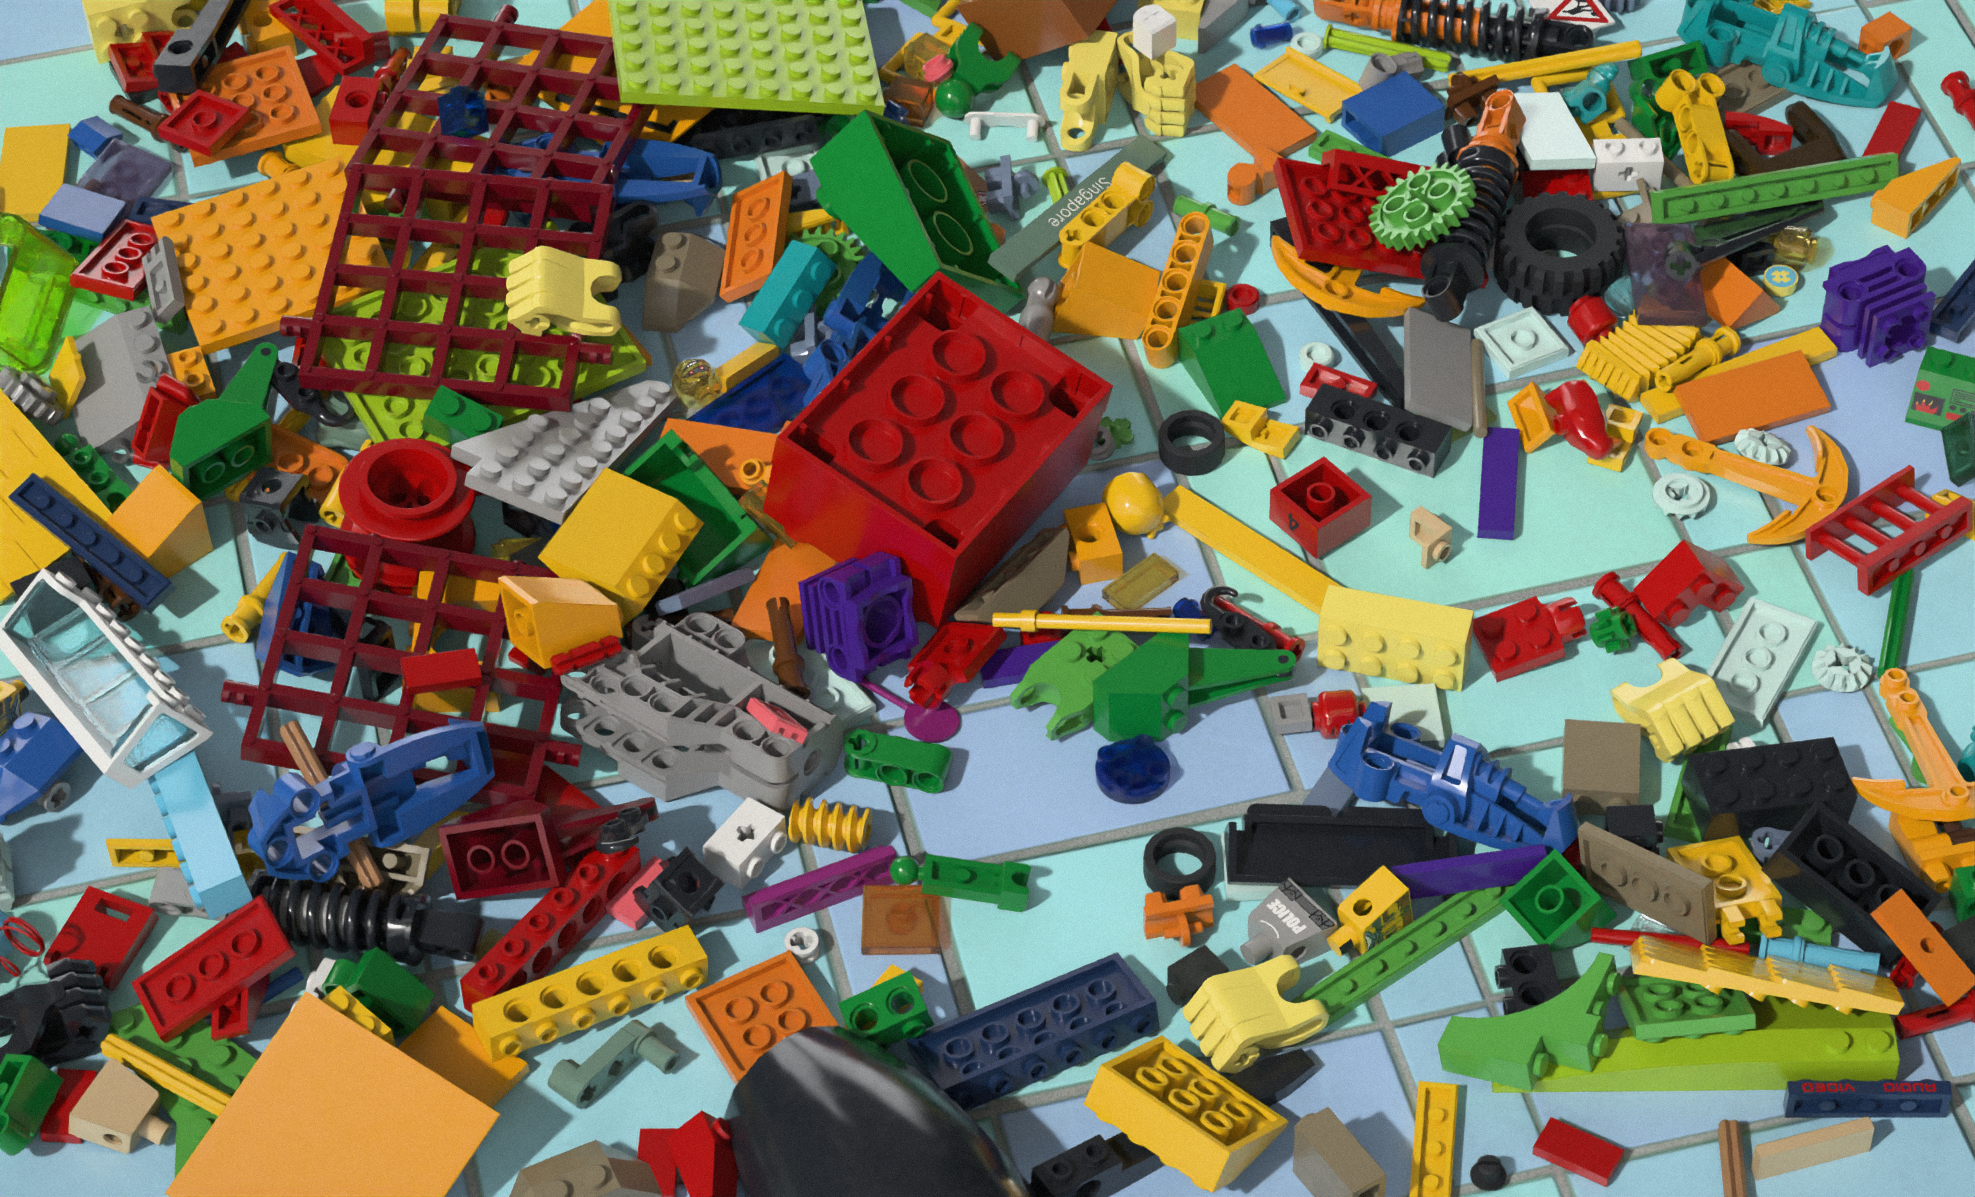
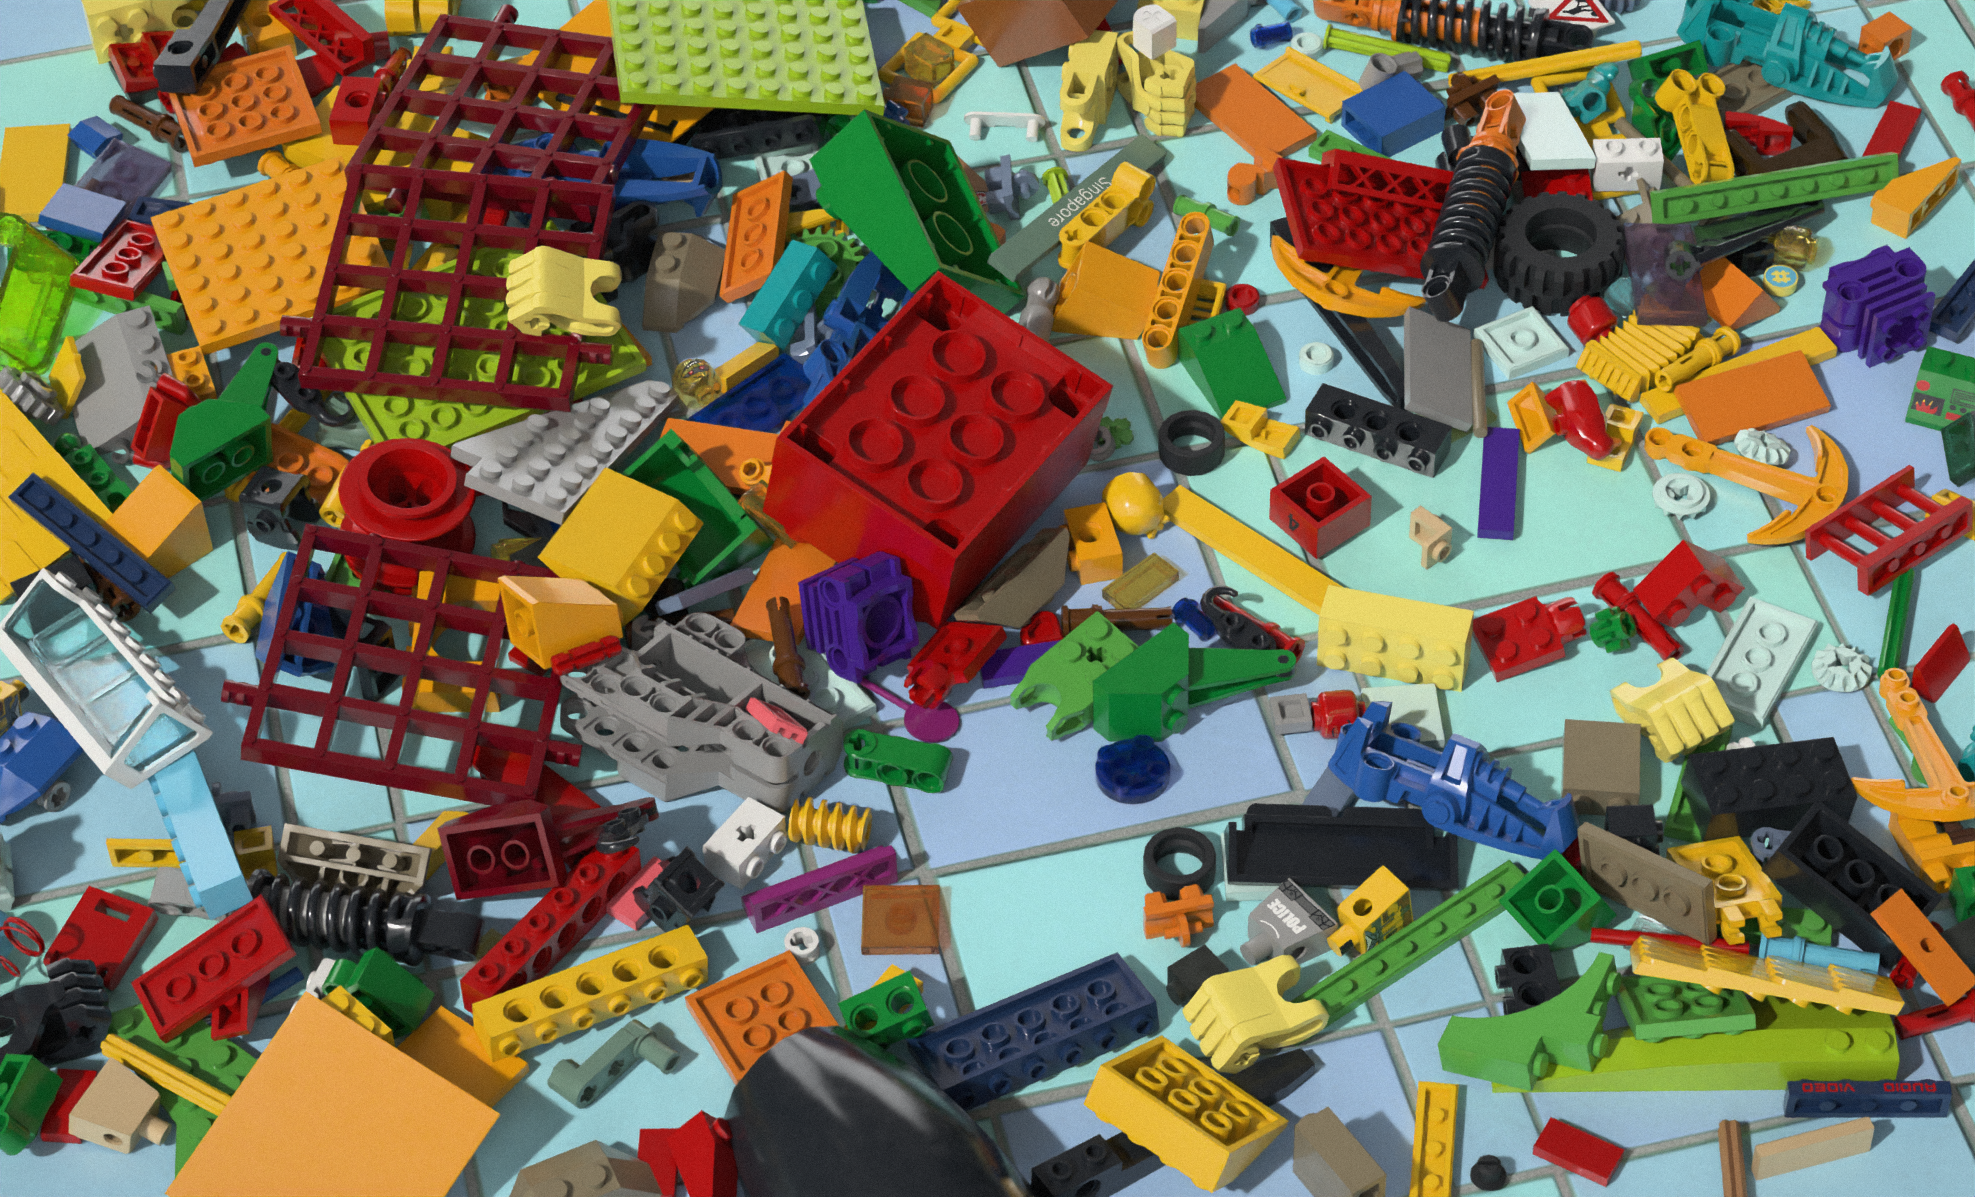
light grey hinge [142,236,185,325] -> none
red plate [157,89,252,157] -> none
blue piece [247,718,495,883] -> none
medium nougat axle [280,720,384,892] -> none
red tile [400,648,482,695] -> none
green hinge [422,385,504,445] -> none
clear blue brick [437,86,489,139] -> none
green plate [890,854,1031,912] -> none
coral plate [922,54,954,83] -> none
green piece [934,21,1021,119] -> none
yellow bar [992,609,1213,634] -> none
red plate [1300,362,1378,400] -> none
bright green gear [1369,162,1477,251] -> none
dark purple tile [1392,844,1547,900] -> none
none -> red slope [1910,623,1970,703]

